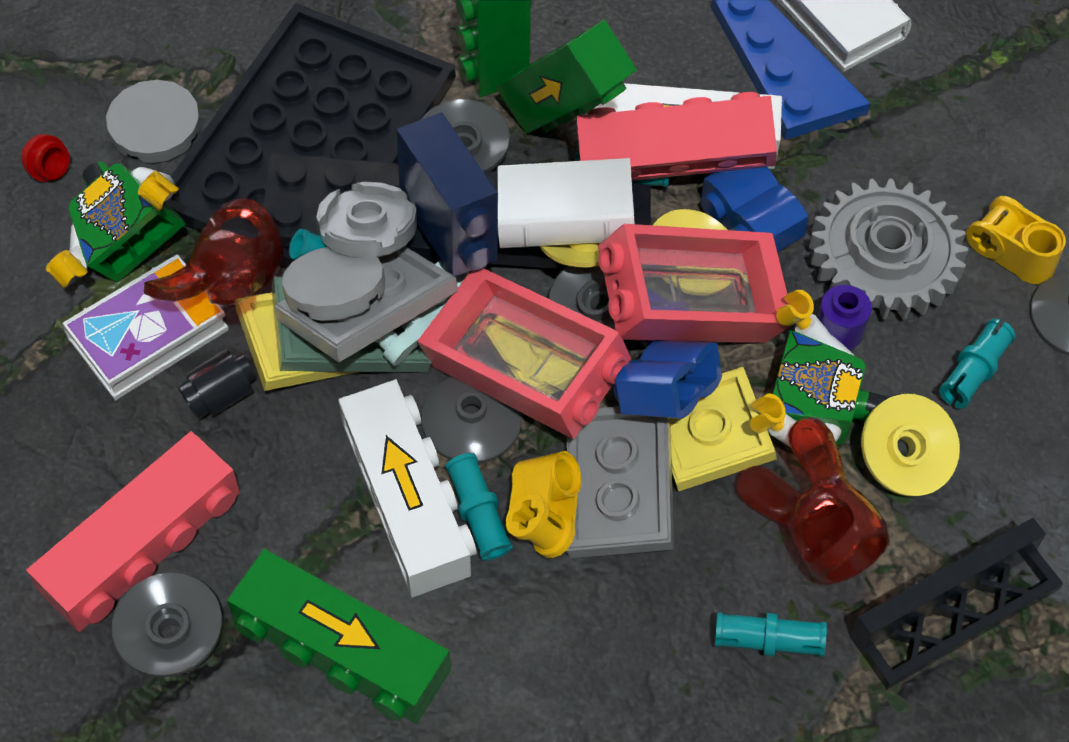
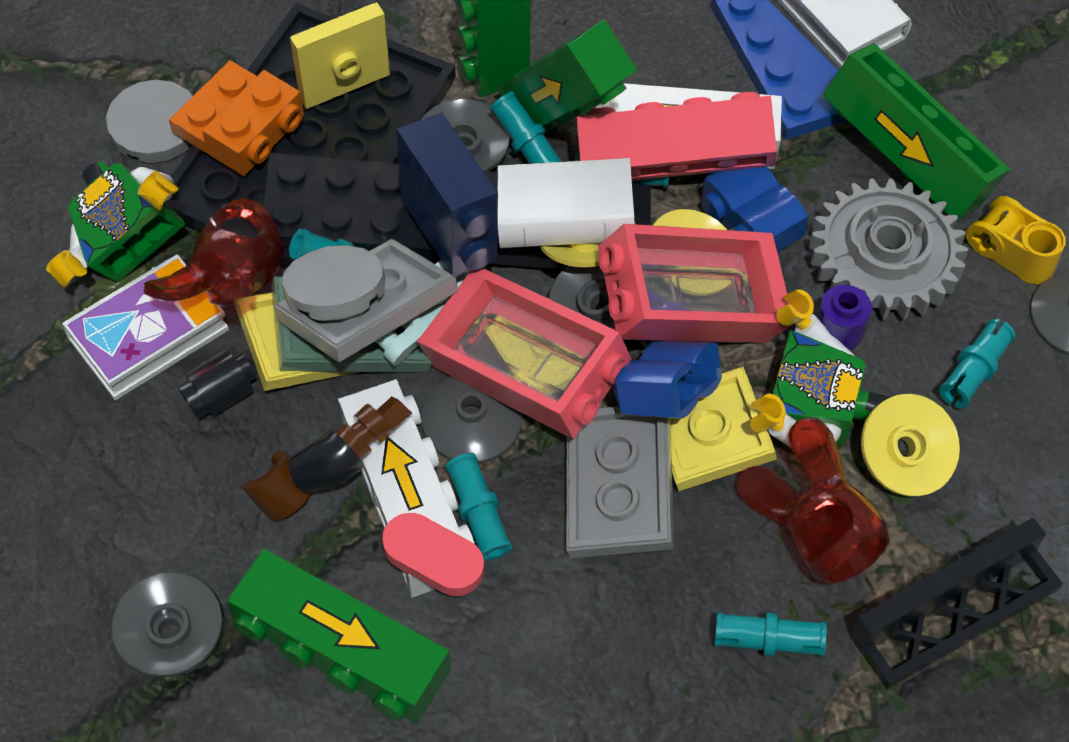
red plate [21,134,70,182] -> none
coral brick [26,431,240,632] -> none
light grey tile [316,182,417,258] -> none
yellow piece [506,451,582,558] -> none
none -> orange plate [169,60,304,176]
none -> reddish brown piece [241,396,412,521]
none -> light yellow plate [290,2,390,109]
none -> coral tile [382,513,484,596]
none -> teal pin [489,91,562,164]
none -> green brick [822,43,1011,222]

